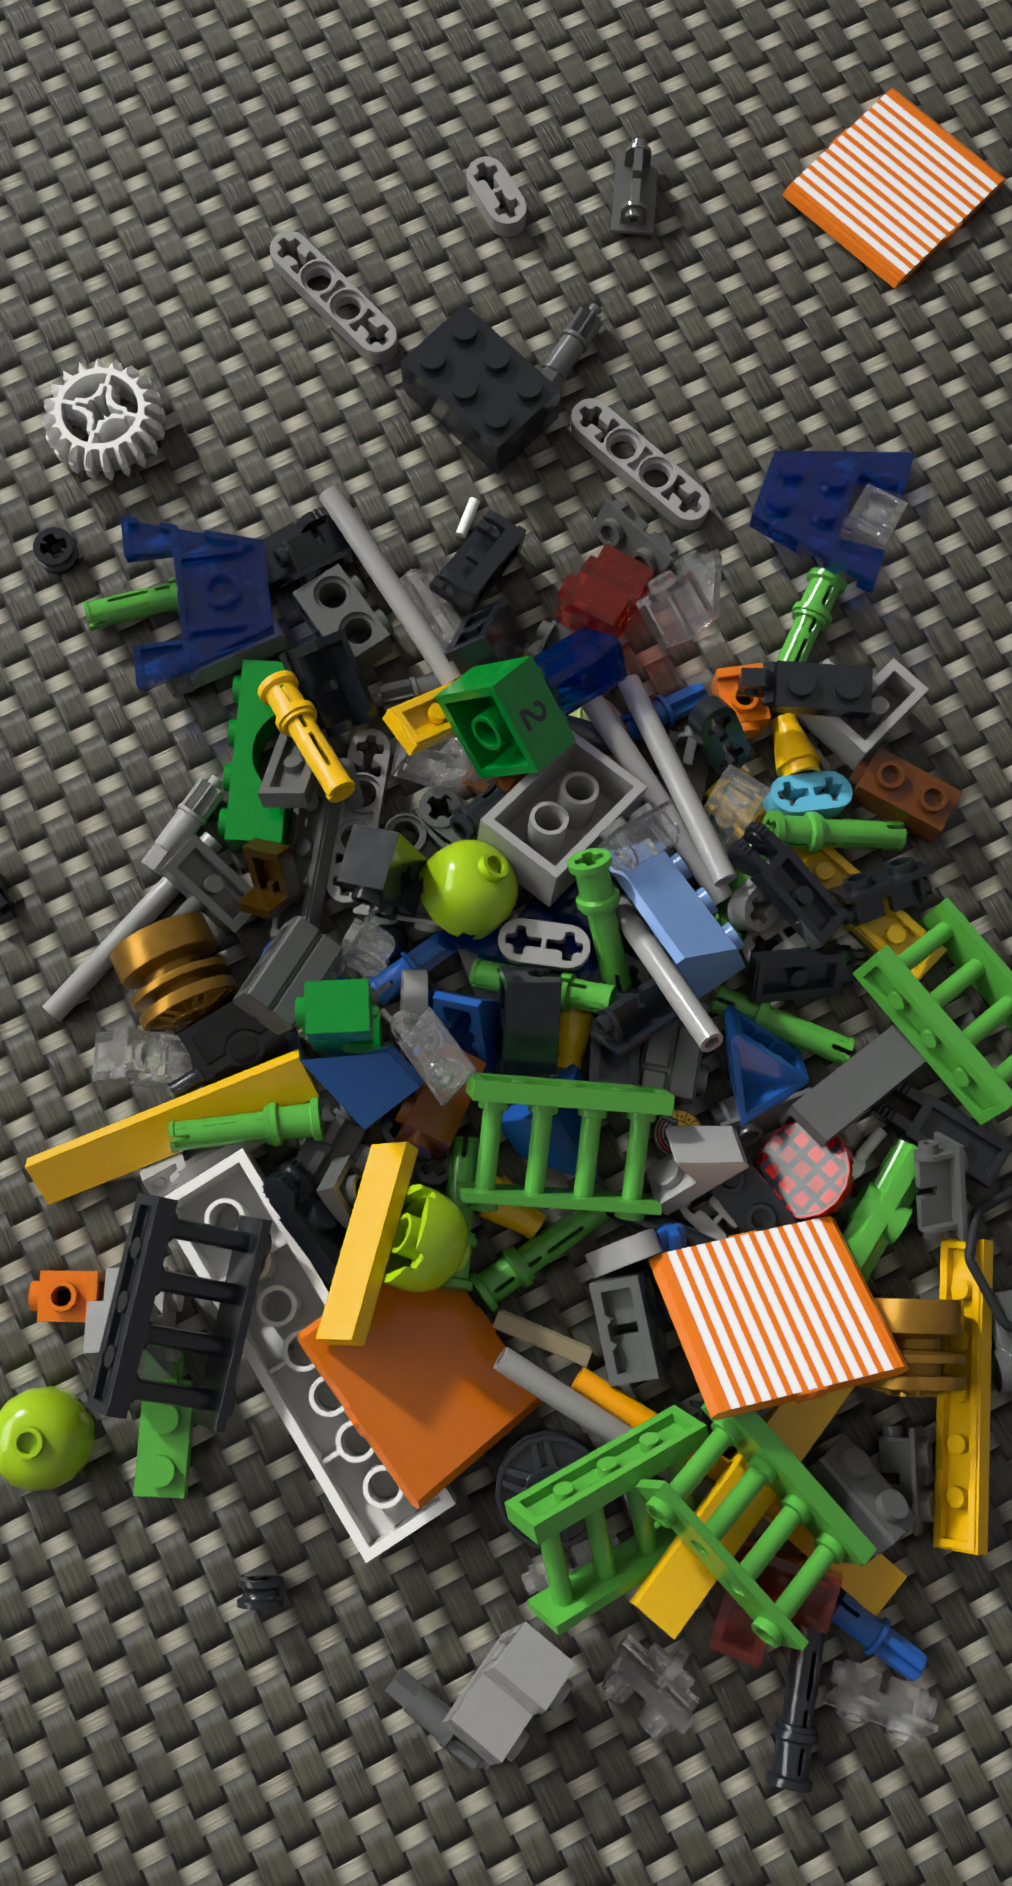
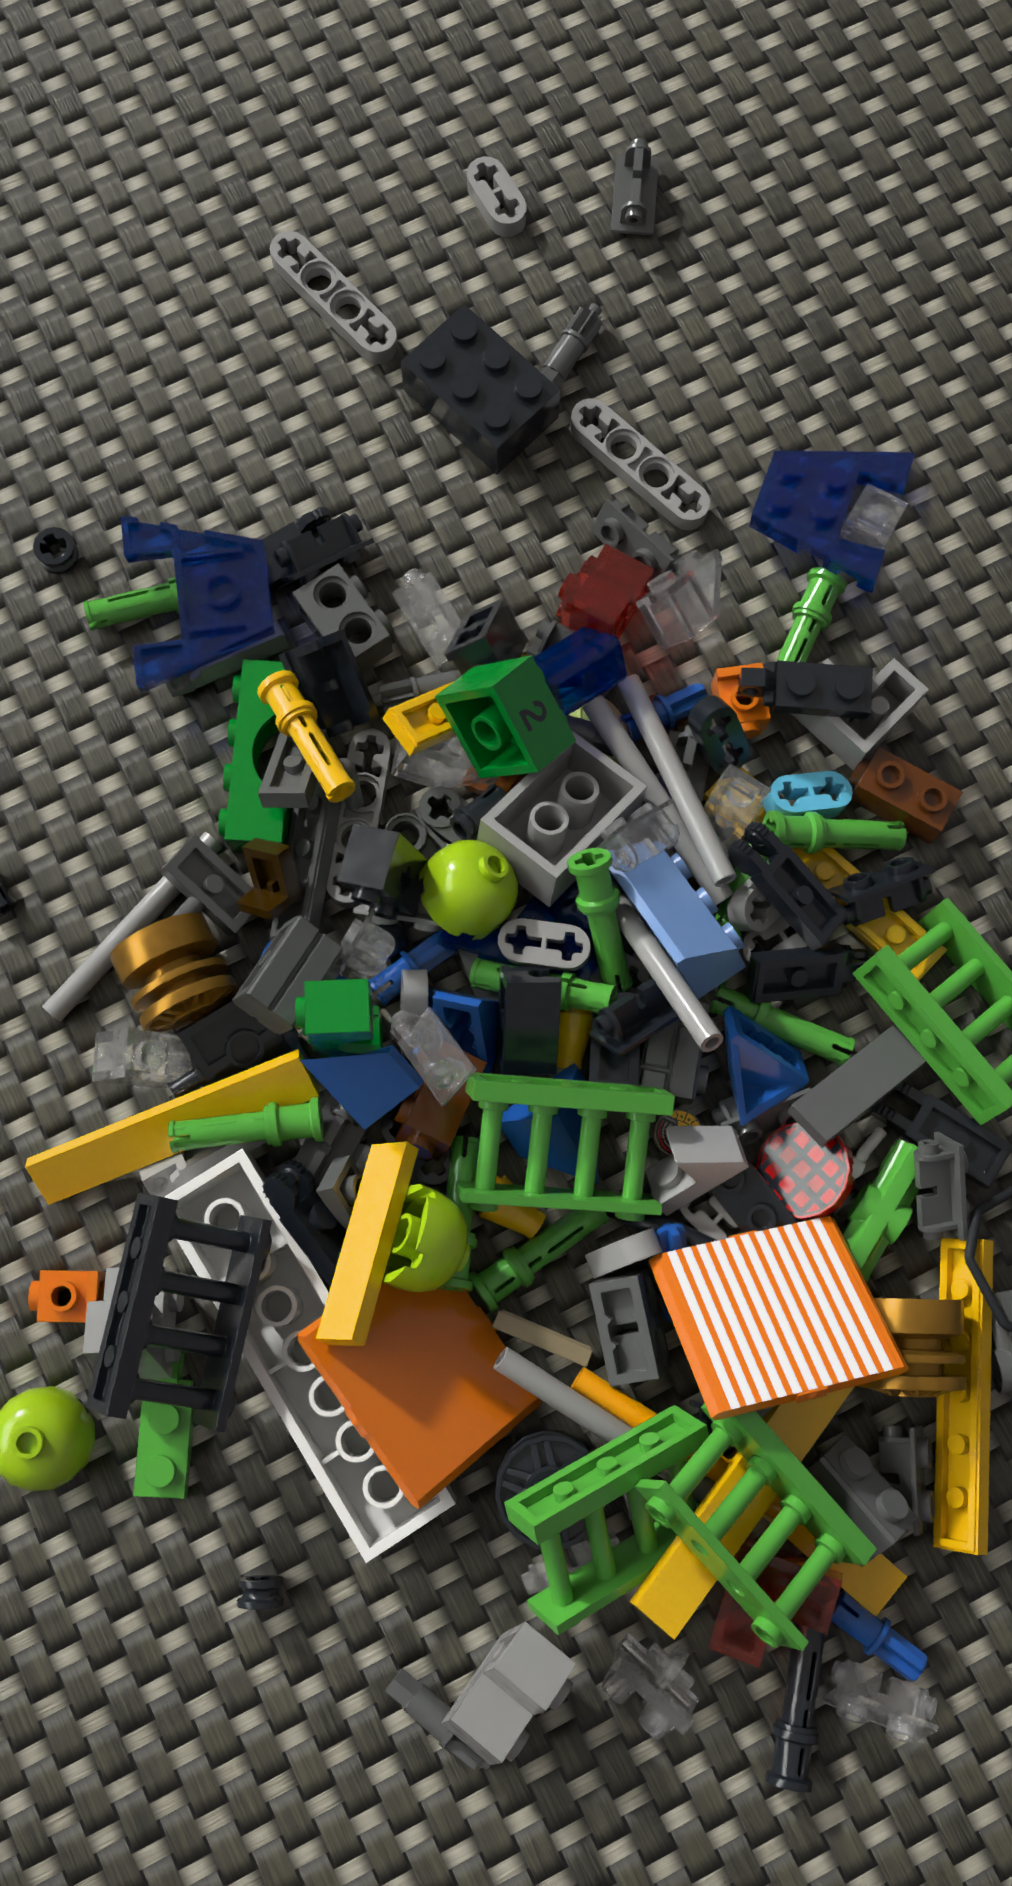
white gear [42,358,166,481] -> none
light grey piece [141,775,225,877] -> none
light grey piece [319,485,462,686] -> none
black hinge [429,510,527,615] -> none
white piece [455,497,480,538] -> none
yellow cone [770,713,822,777] -> none
piece [782,88,1006,289] -> none

